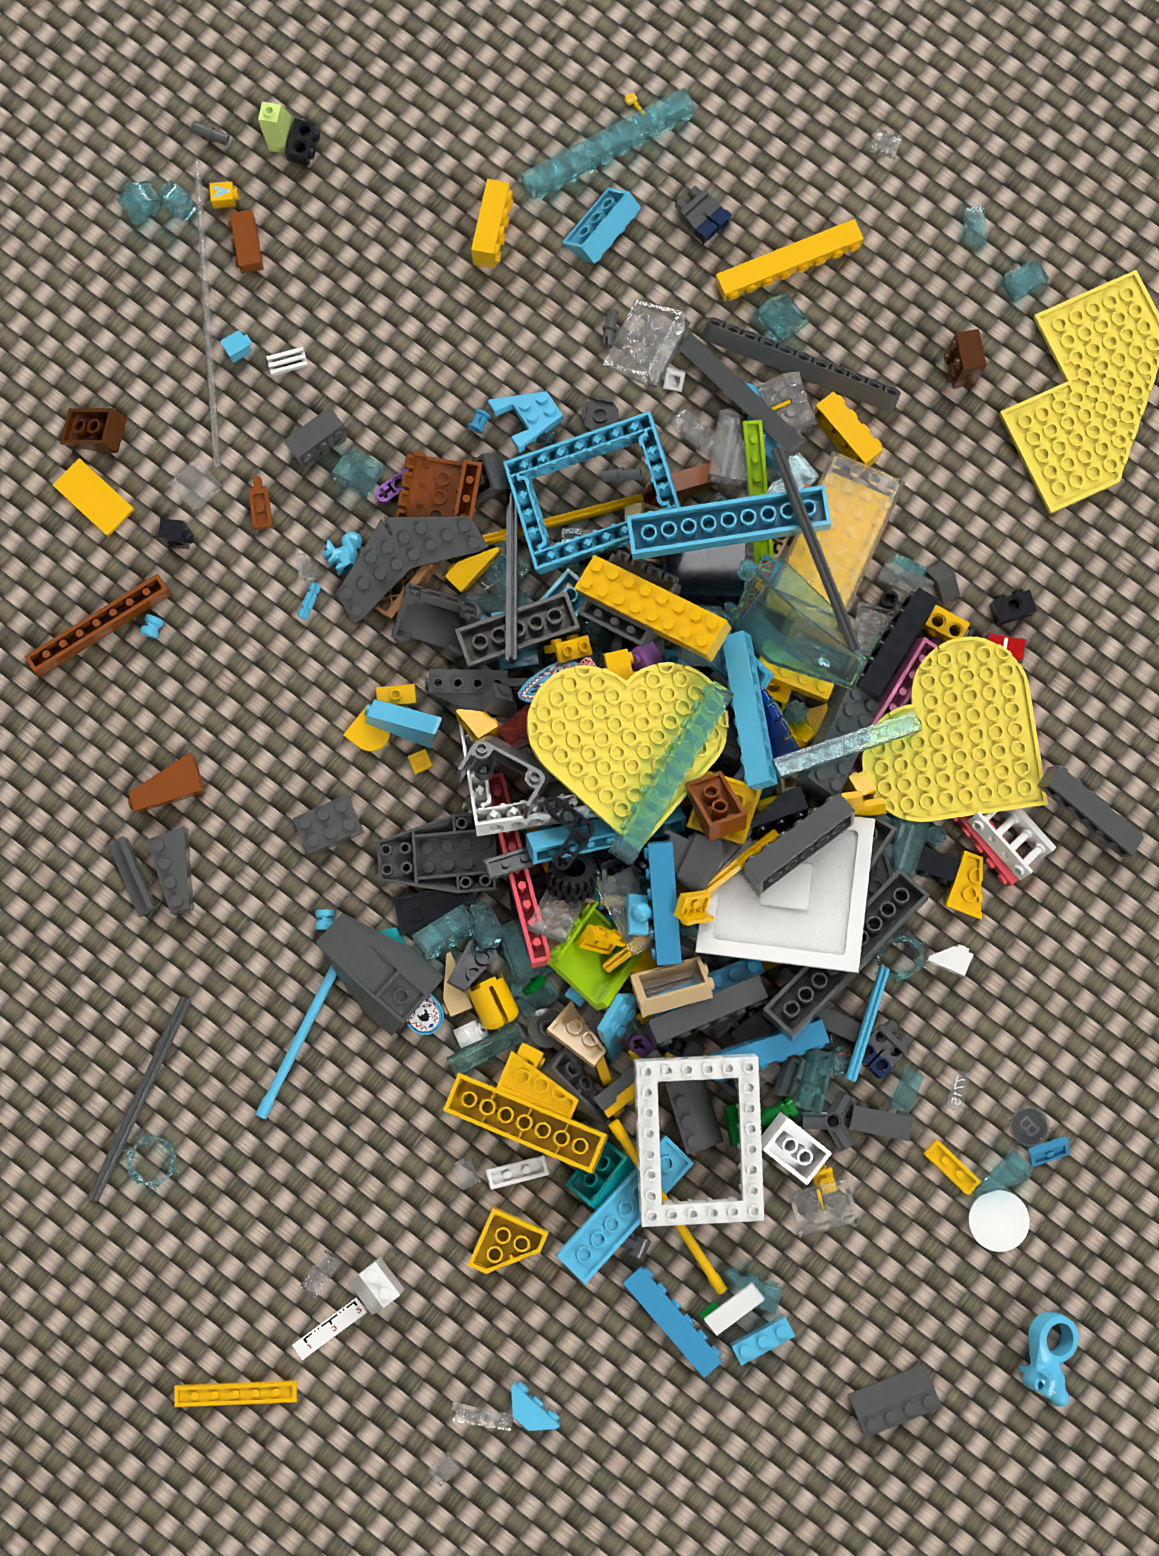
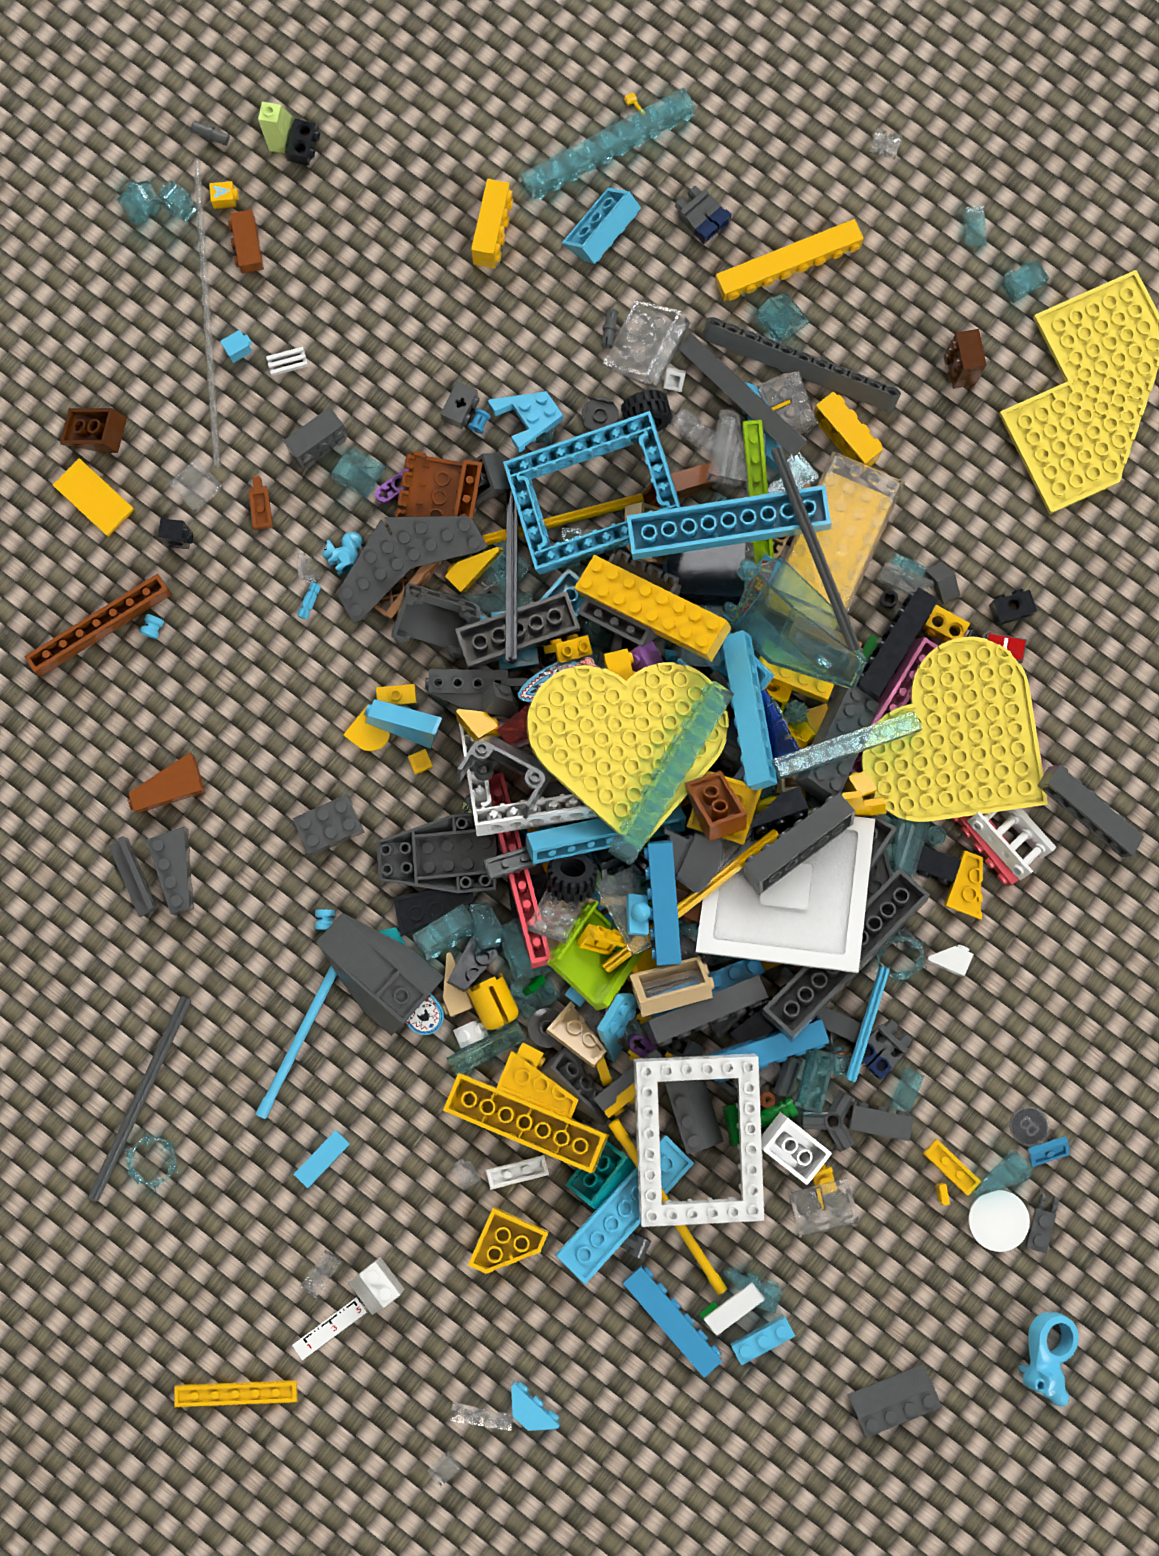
black beam [543,796,594,871] -> none
dark grey pin [601,467,642,483] -> none
yellow bracket [673,890,714,926] -> none
clear wing [854,602,896,656] -> none
clear sticker [947,1069,970,1112] -> none
none -> medium azure tile [293,1130,350,1188]
none -> dark grey brick [440,381,480,429]
none -> black tyre [621,390,673,432]
none -> dark orange piece [760,1092,776,1108]
none -> yellow tile [935,1183,950,1206]
none -> dark grey hinge [1025,1193,1059,1254]

